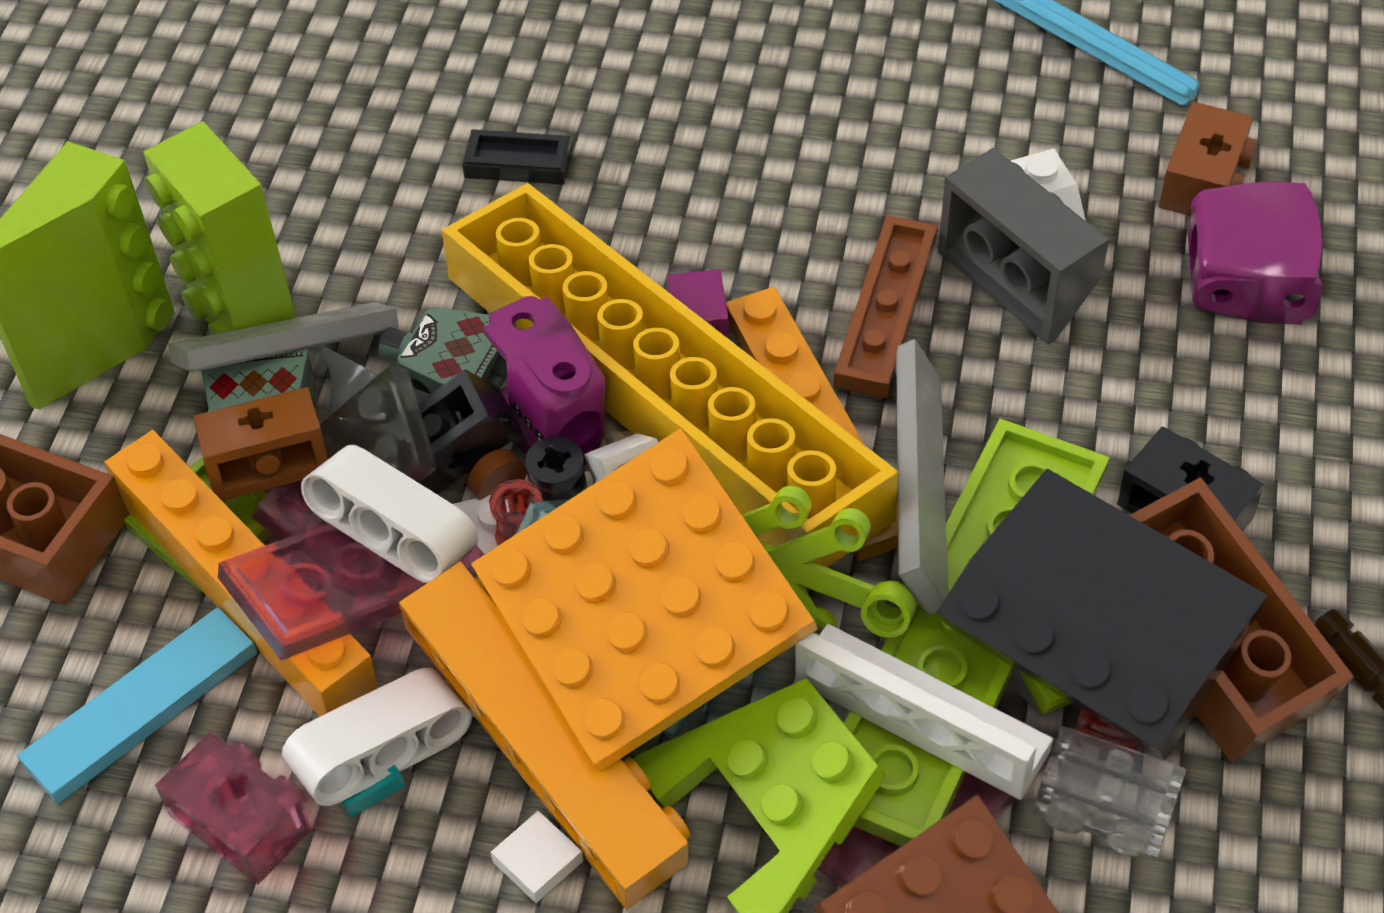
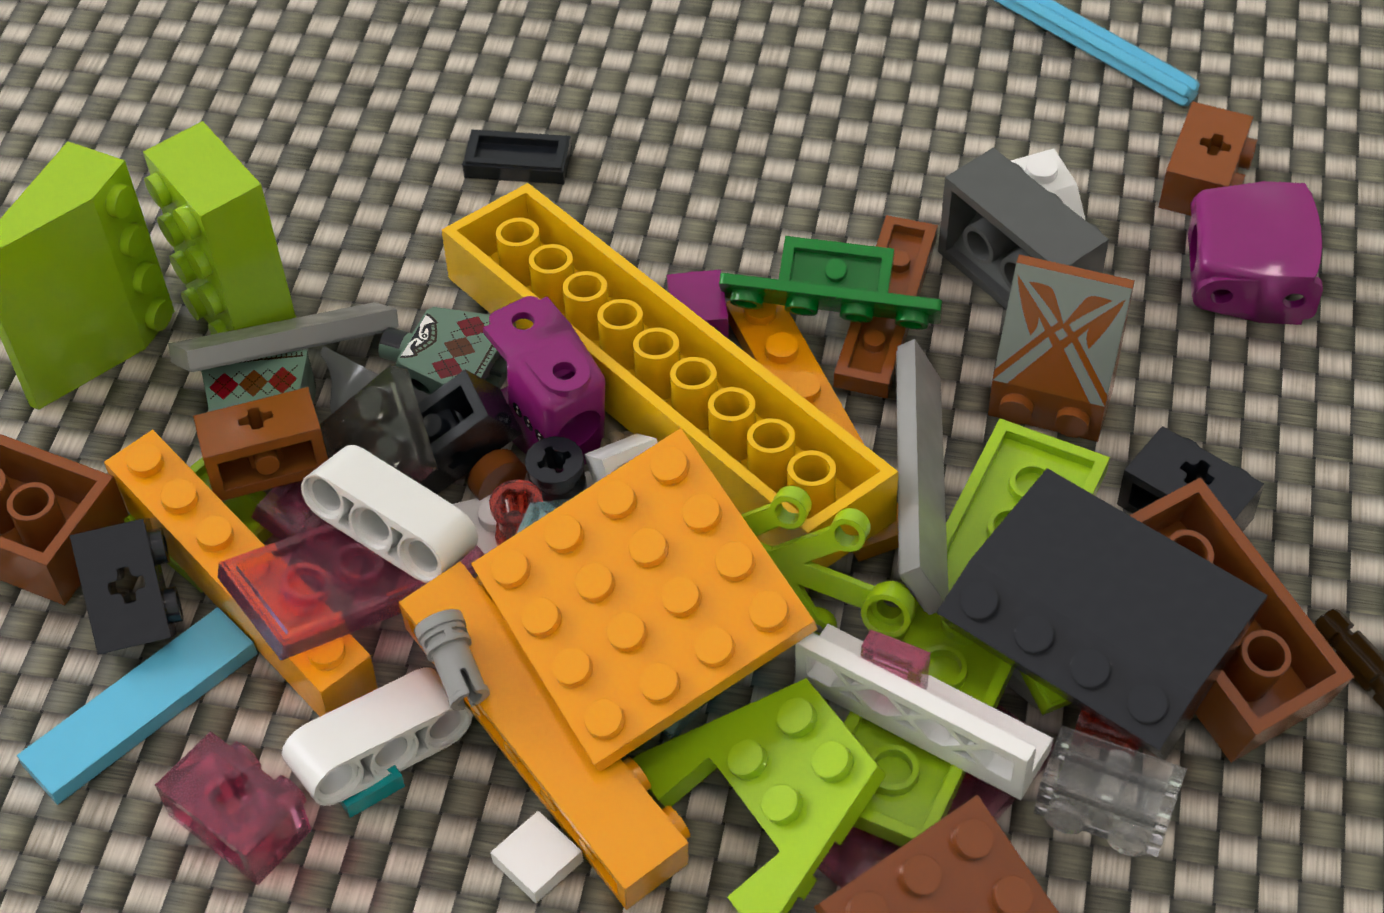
none -> black brick [70,518,184,655]
none -> light grey pin [414,609,490,710]
none -> green bracket [719,236,942,330]
none -> clear pink tile [861,629,931,690]
none -> slope [988,254,1135,442]

